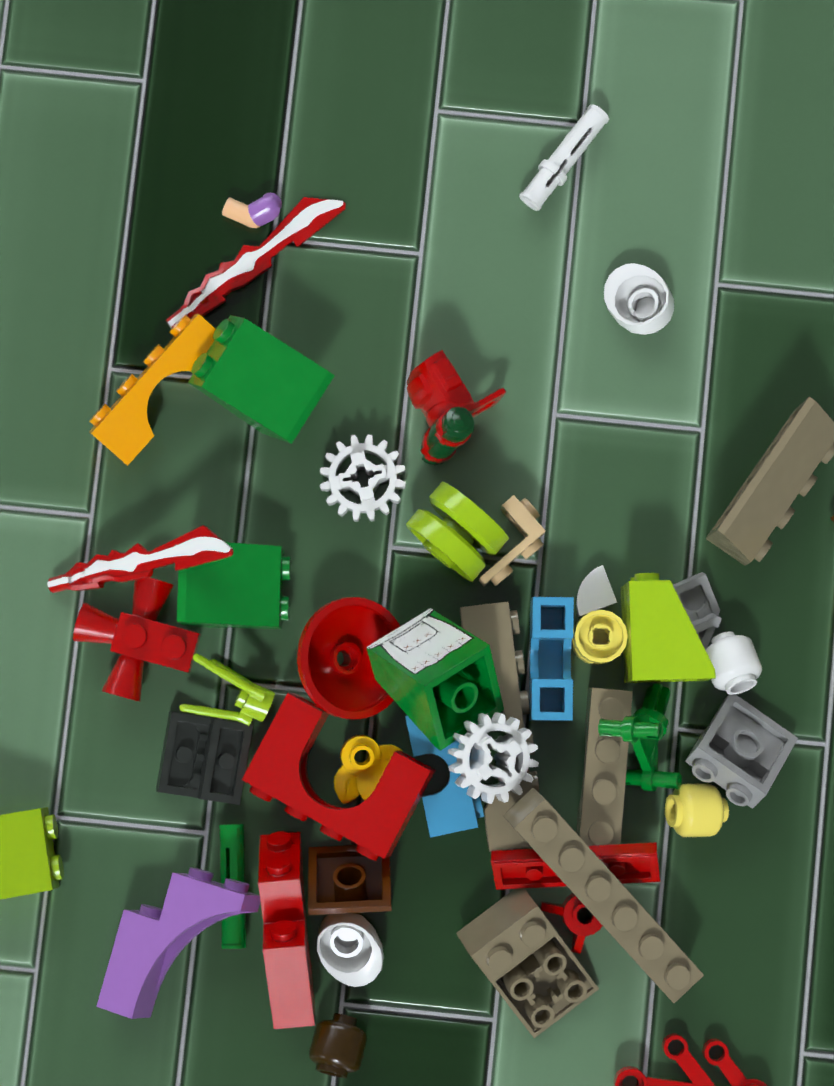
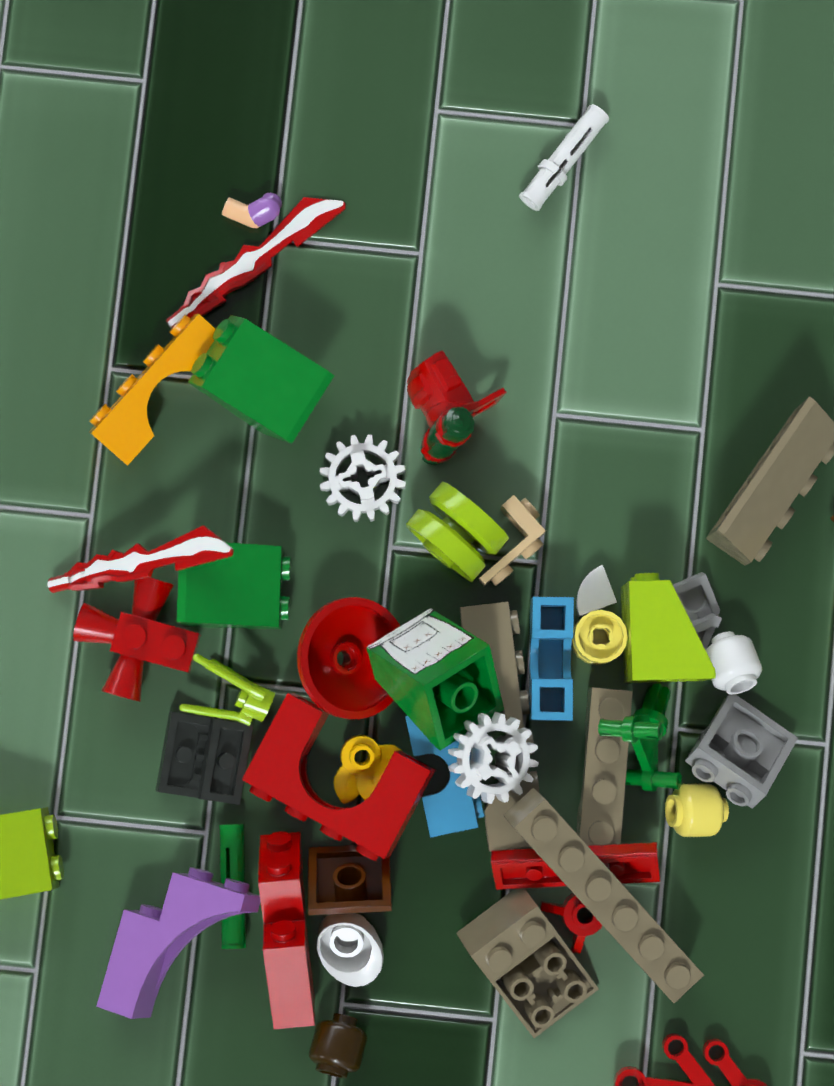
white hat [604,263,674,335] -> none

